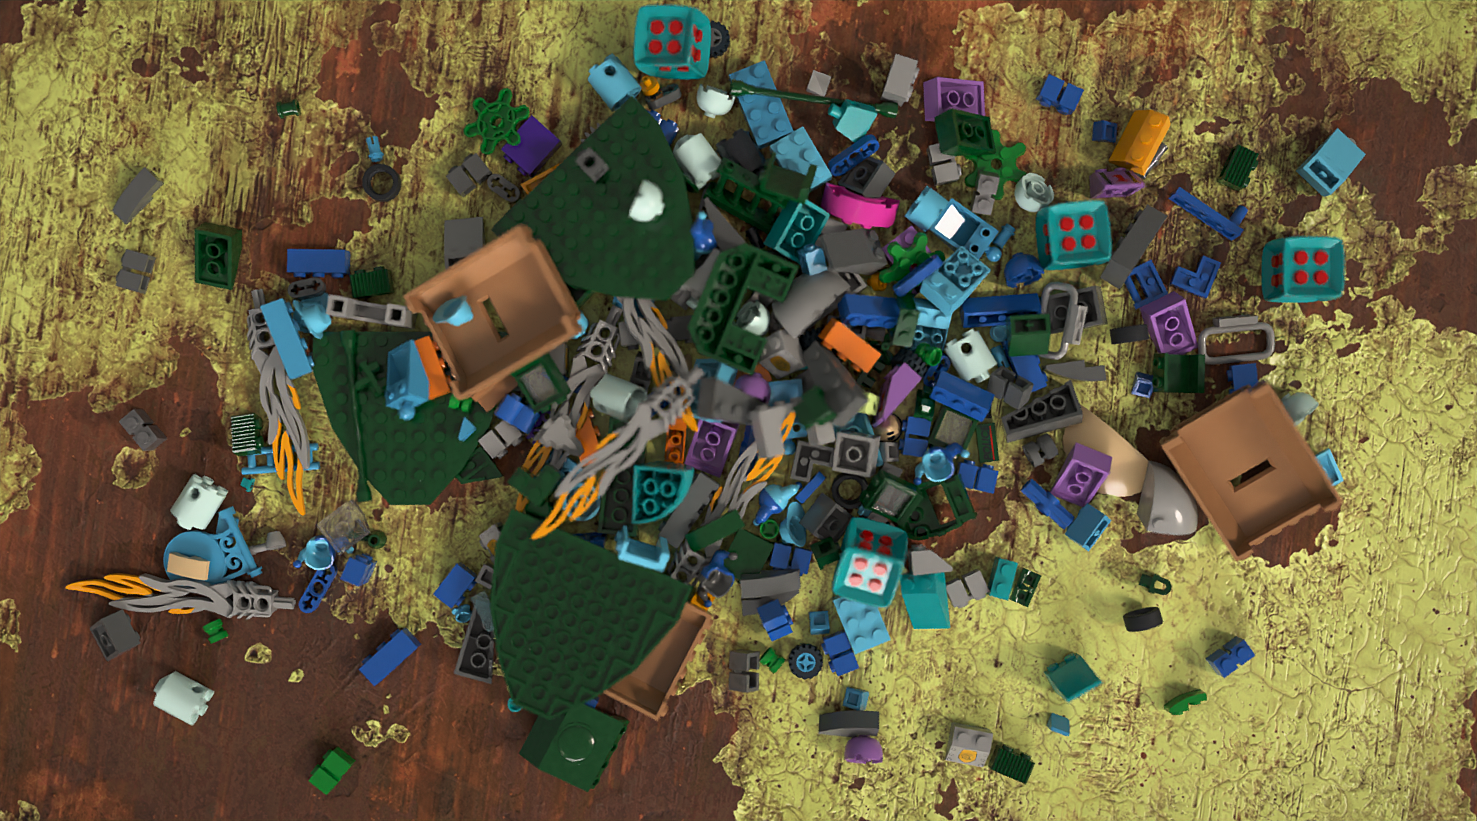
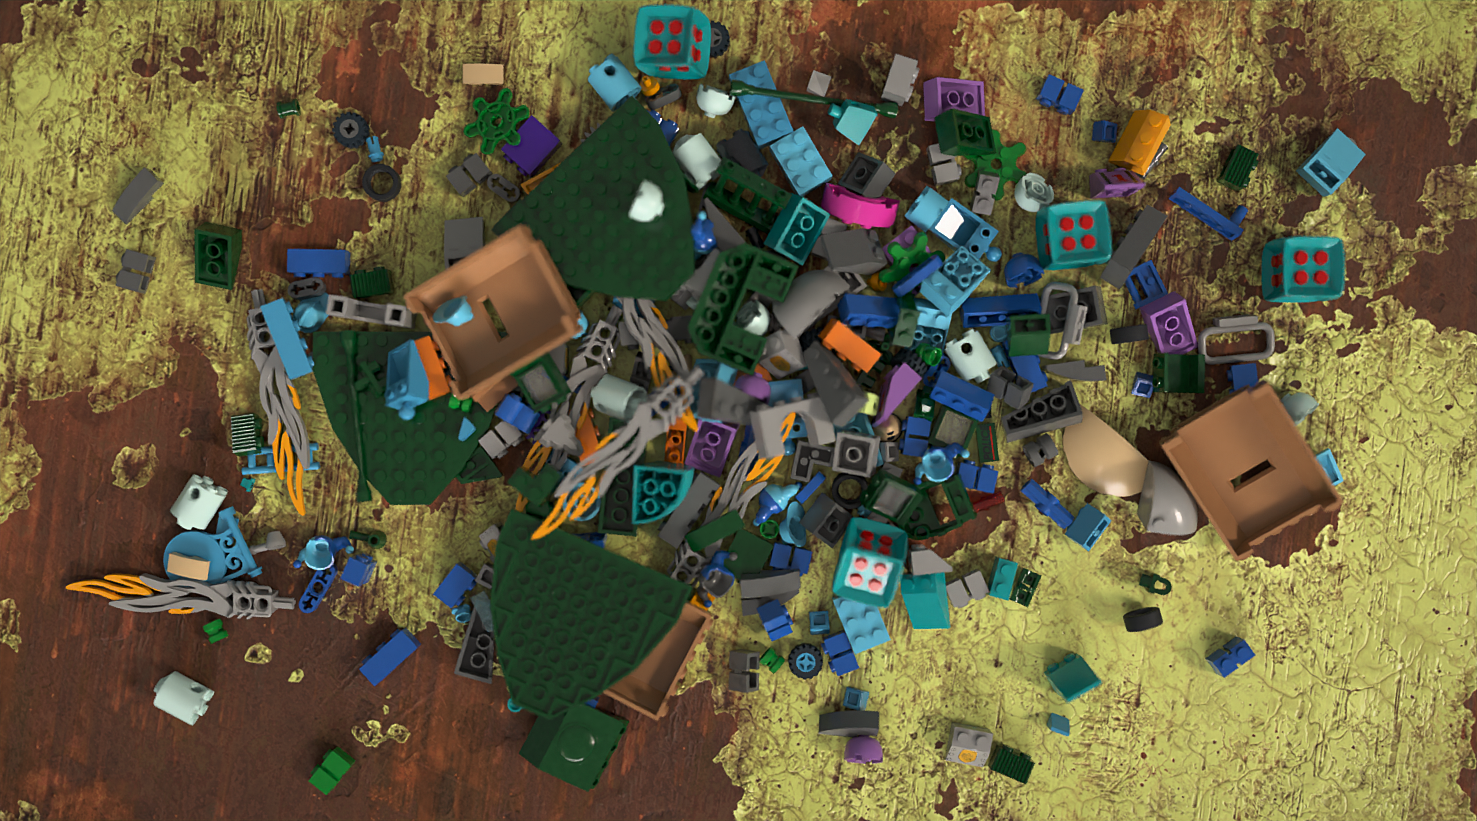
dark grey slope [90,609,140,662] -> none
flat silver piece [119,409,167,451] -> none
medium azure piece [293,300,332,339] -> none
clear slope [316,500,371,556] -> none
dark grey brick [575,147,609,182] -> none
medium azure panel [615,525,670,572] -> none
dark green panel [759,152,818,205] -> none
dark green piece [792,385,838,430] -> none
dark azure brick [797,244,827,276] -> none
dark green brick [810,537,842,570] -> none
blue beam [828,134,879,176] -> none
dark azure pin [992,223,1015,249] -> none
medium lavender slope [1050,443,1112,507] -> none
green slope [1164,689,1207,715] -> none
blue plate [1169,256,1221,299] -> none
none -> black wheel [332,112,370,149]
none -> tan slope [462,63,503,85]
none -> clear red pin [972,491,1005,513]

